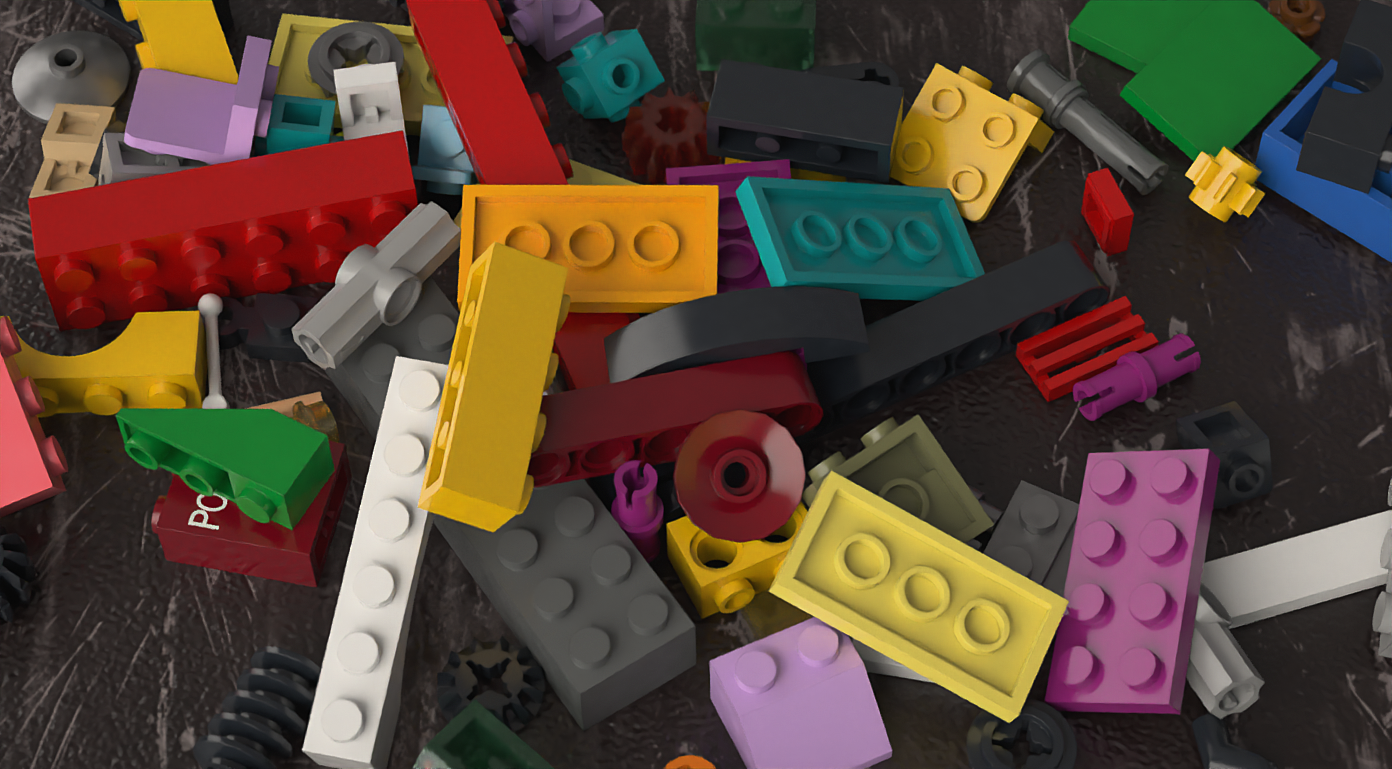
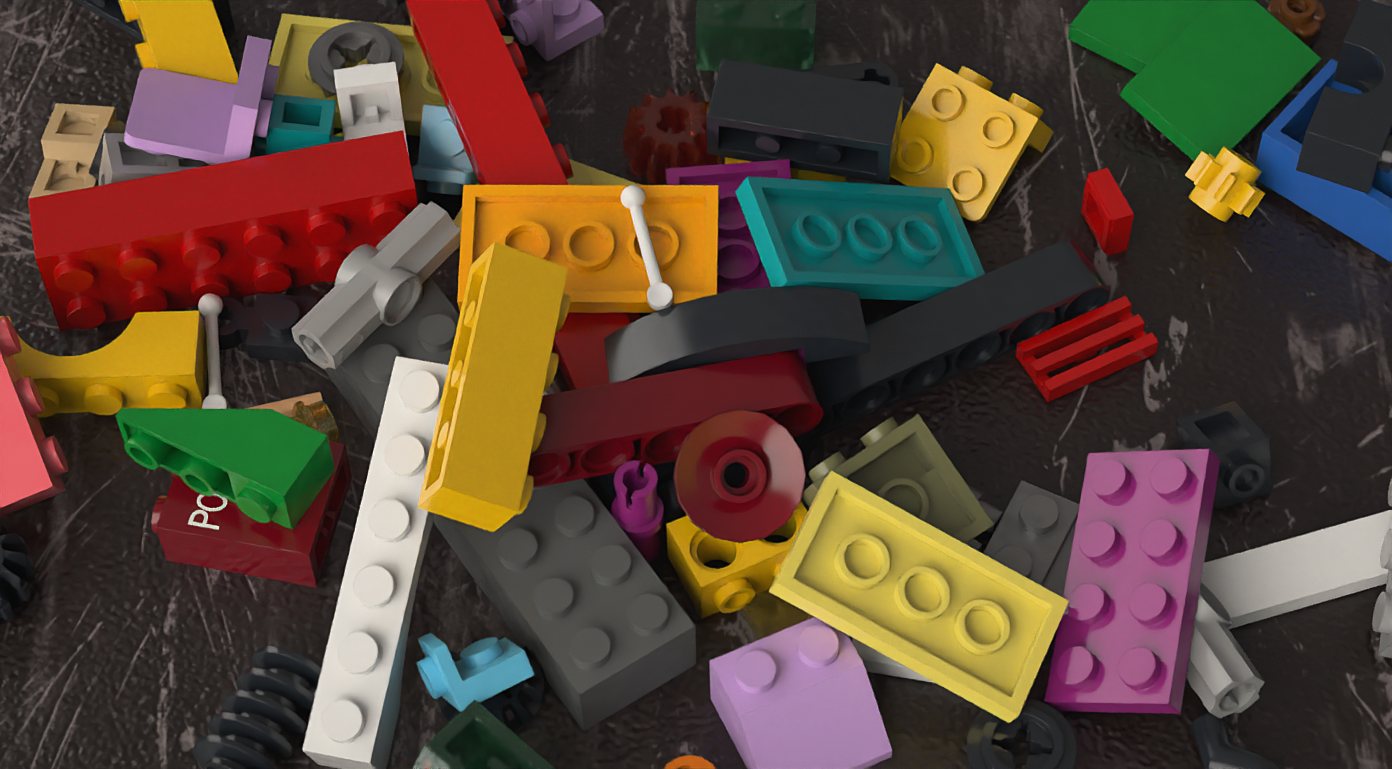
flat silver dish [12,31,131,124] -> none
teal brick [556,29,665,122] -> none
dark grey pin [1006,49,1169,195] -> none
magenta pin [1073,333,1201,421] -> none
none -> medium azure bracket [417,633,535,712]
none -> white hinge [620,185,673,311]

